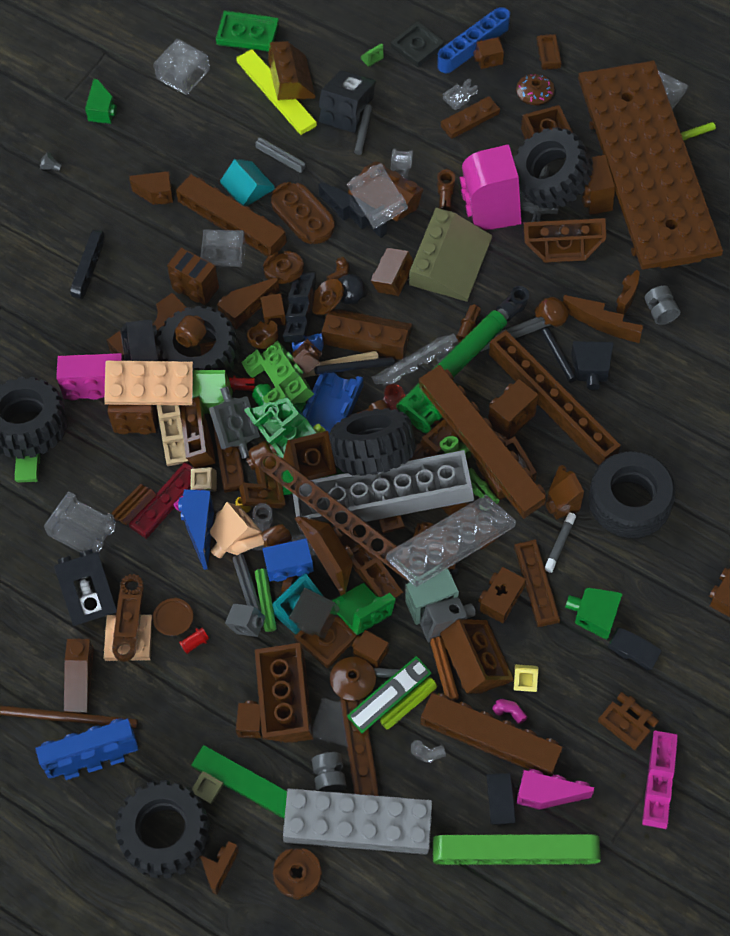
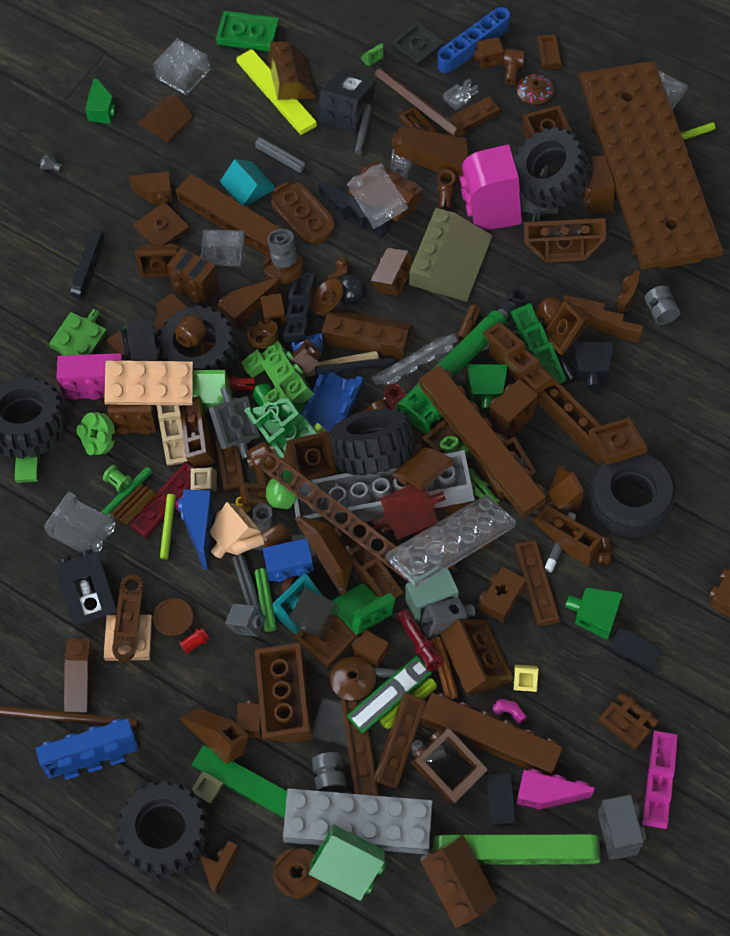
none -> bright green plate [49,309,107,365]
none -> bright green plate [77,412,115,455]
none -> green bar [101,467,152,517]
none -> bright green bush [103,465,132,493]
none -> reddish brown plate [133,202,190,245]
none -> reddish brown slope [135,244,180,277]
none -> reddish brown slope [139,95,193,143]
none -> lime bar [160,494,176,560]
none -> reddish brown slope [180,708,249,764]
none -> bright green hair [266,476,296,509]
none -> dark grey wheel [268,229,297,268]
none -> brick [309,824,386,901]
none -> clear red plate [372,485,446,540]
none -> reddish brown tile [373,692,426,790]
none -> reddish brown tile [374,69,466,137]
none -> reddish brown slope [391,127,468,181]
none -> reddish brown slope [391,448,453,491]
none -> dark red pin [397,609,444,671]
none -> reddish brown tile [399,106,437,133]
none -> reddish brown window [411,728,487,805]
none -> reddish brown slope [420,835,498,928]
none -> green torso [466,364,507,414]
none -> reddish brown slope [483,322,553,394]
none -> reddish brown pin [503,49,525,86]
none -> green slope [510,303,567,384]
none -> reddish brown slope [534,504,603,567]
none -> reddish brown slope [544,300,592,355]
none -> reddish brown plate [589,418,647,465]
none -> reddish brown arm [596,537,613,565]
none -> dark grey brick [598,795,646,860]

